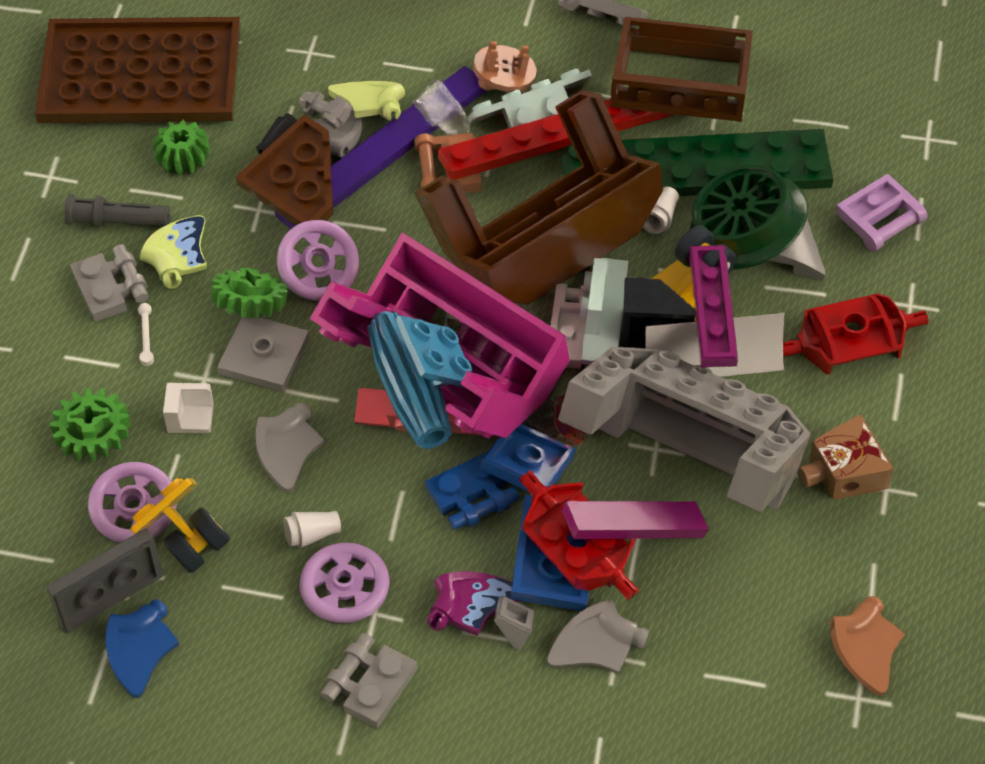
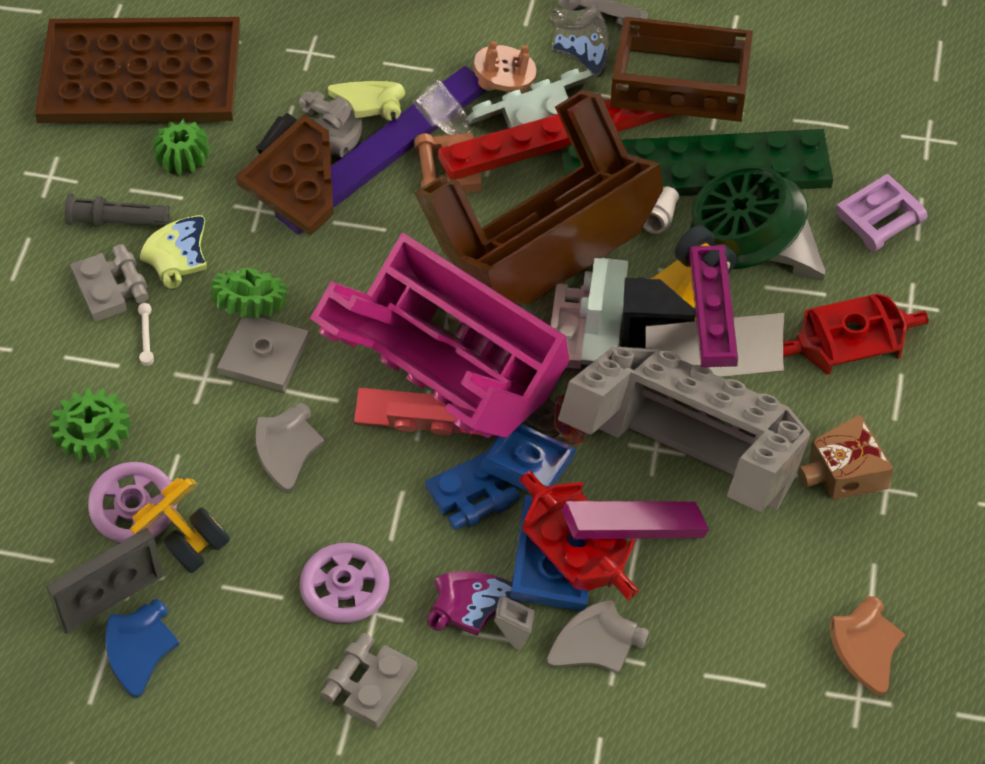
white panel [163,383,214,433] -> none
lavender plate [277,220,359,301] -> none
white cone [283,511,341,548] -> none
dark azure plate [368,311,472,449] -> none
none -> clear arm [549,4,610,77]

